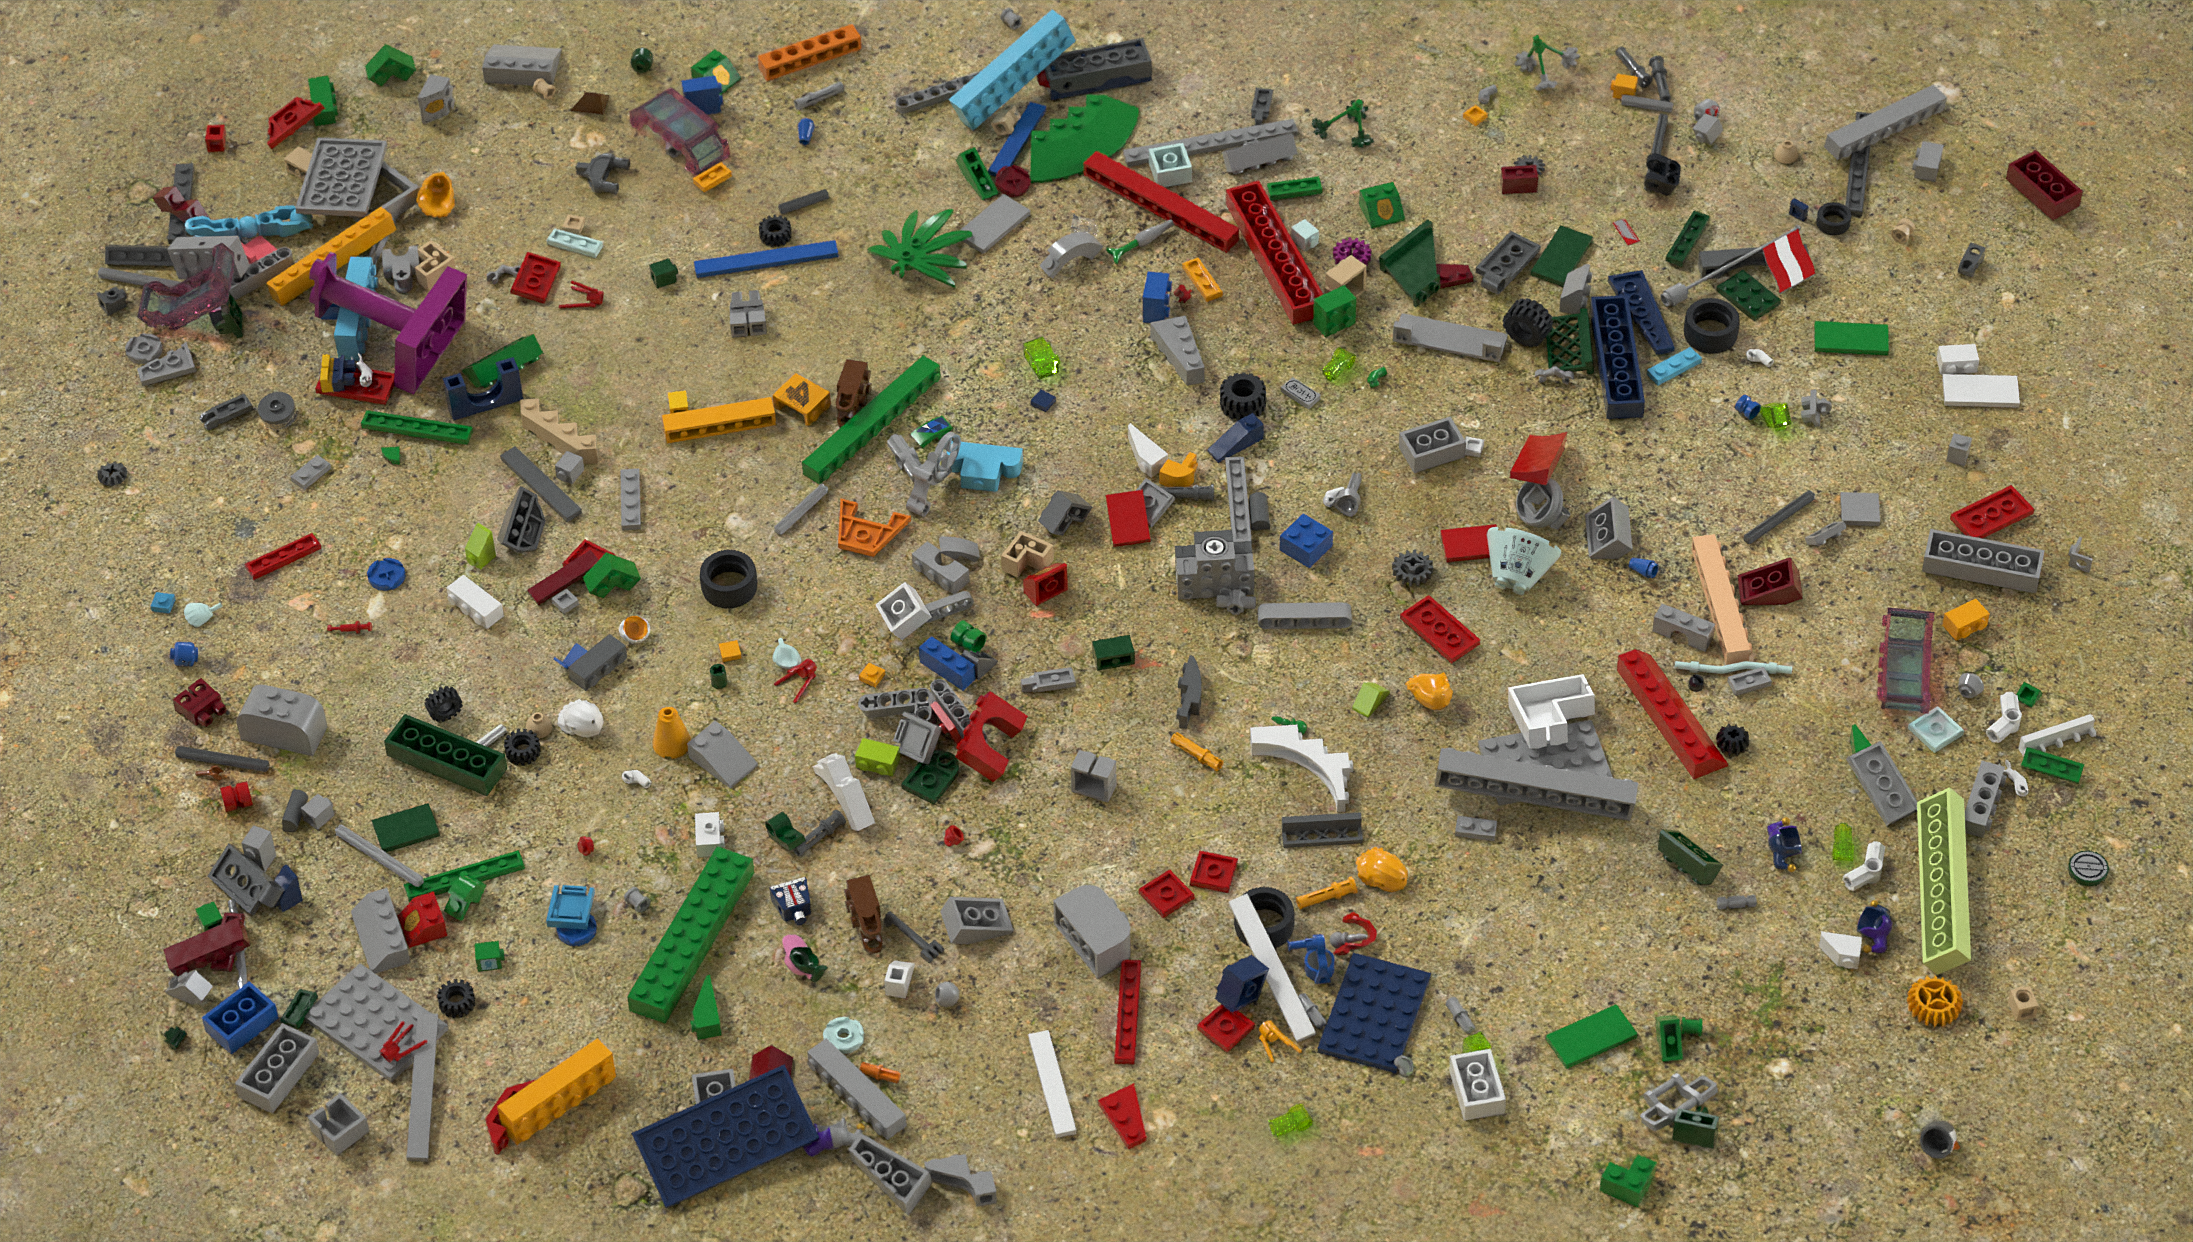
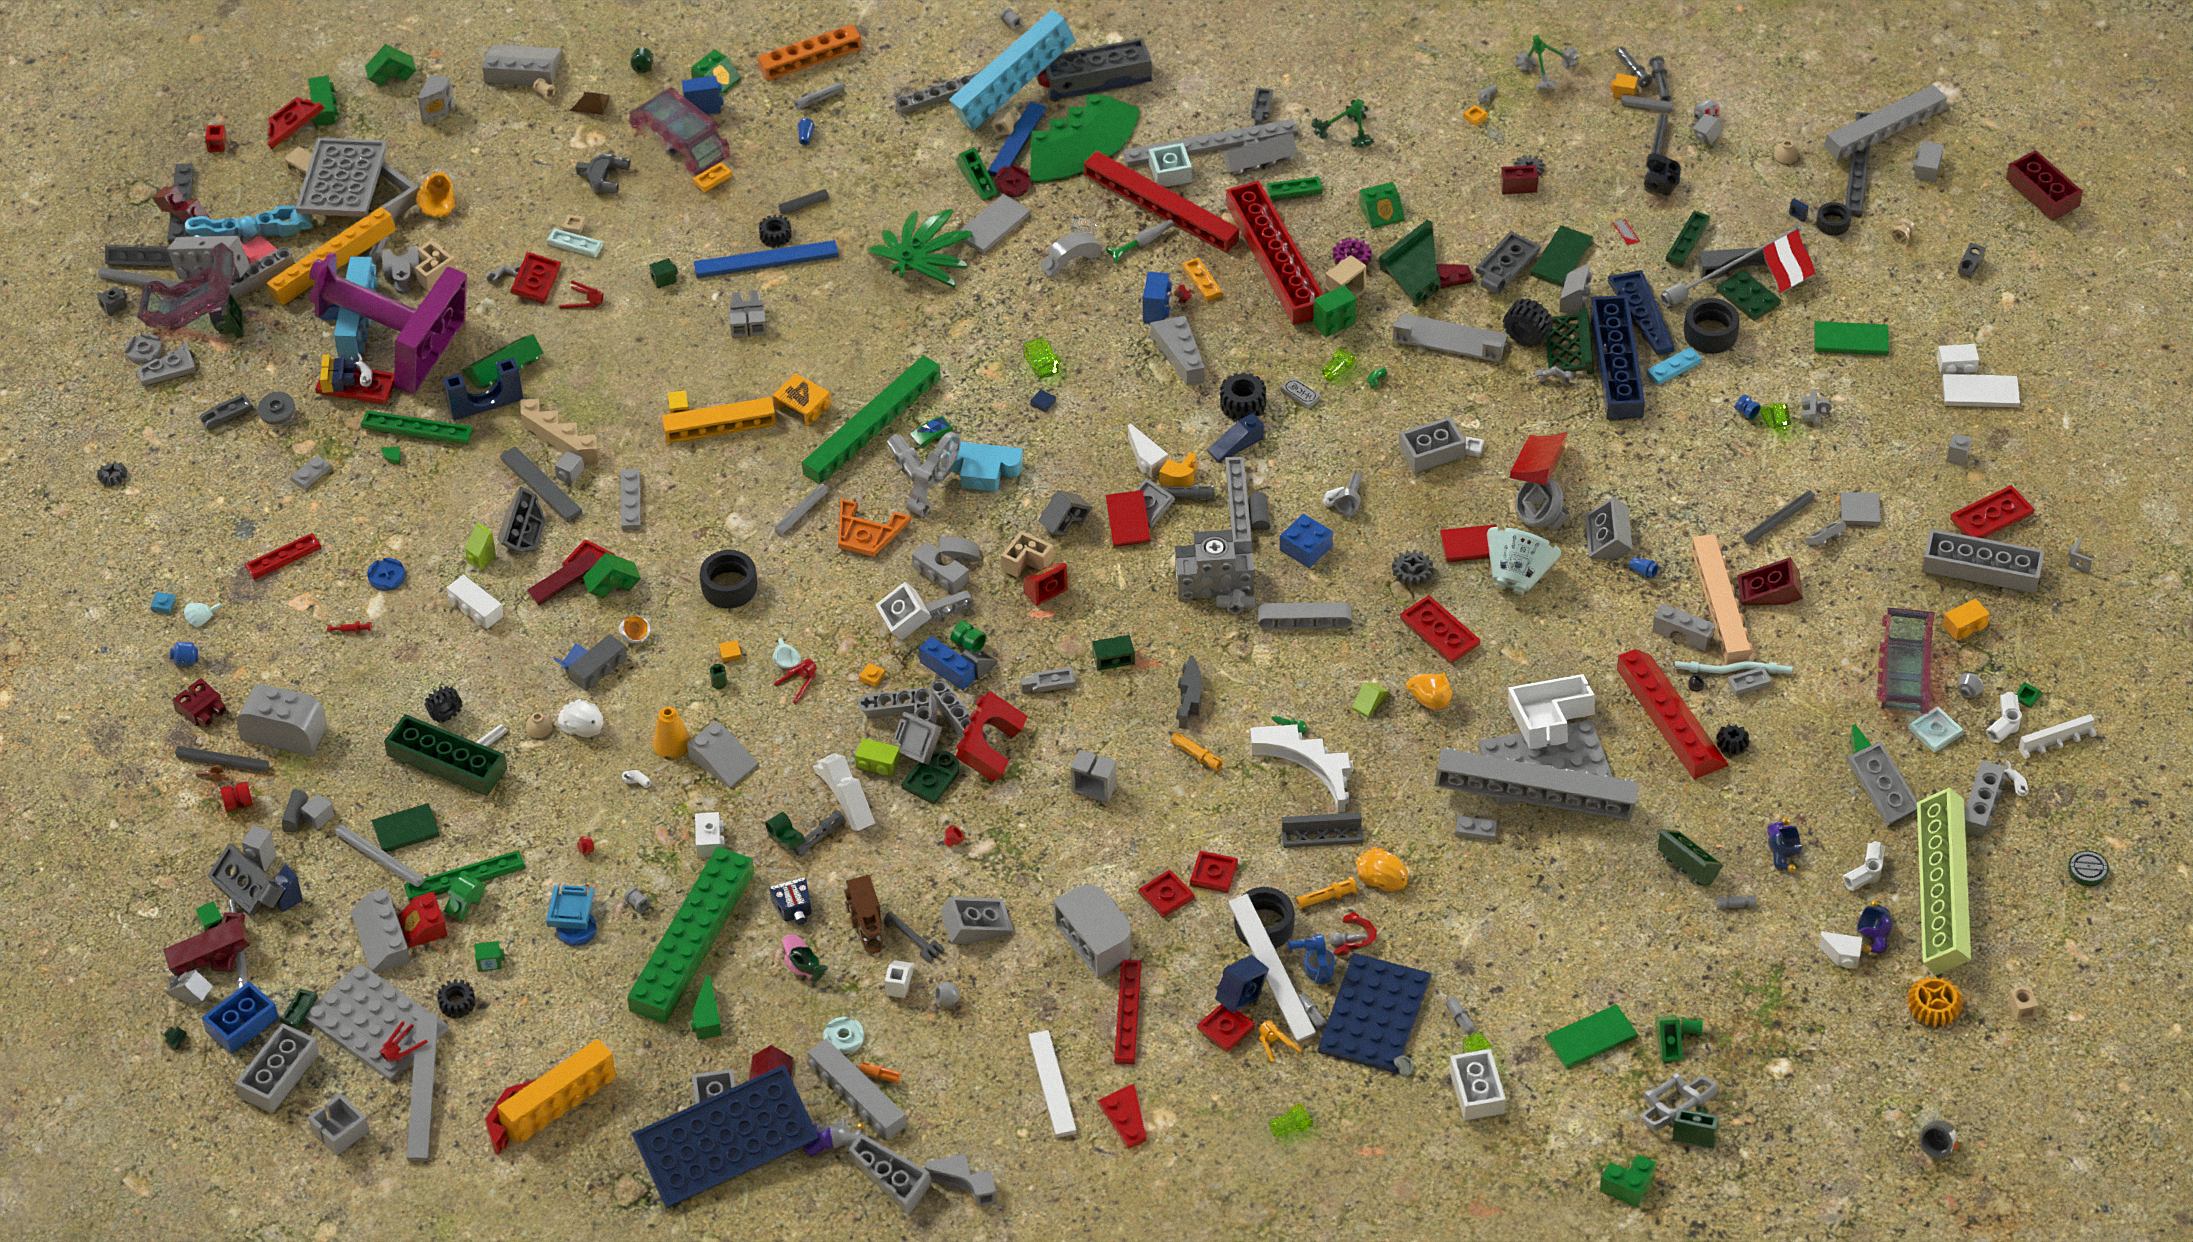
black tyre [504,729,541,766] -> none
light grey plate [552,589,579,614] -> none
reddish brown brick [836,359,872,429] -> none
plate [930,701,962,745] -> none
light aqua brick [1291,219,1319,251] -> none
white arm [1746,349,1774,367] -> none
clear neon green piece [1832,823,1854,862] -> none
green plate [2021,747,2085,784] -> none

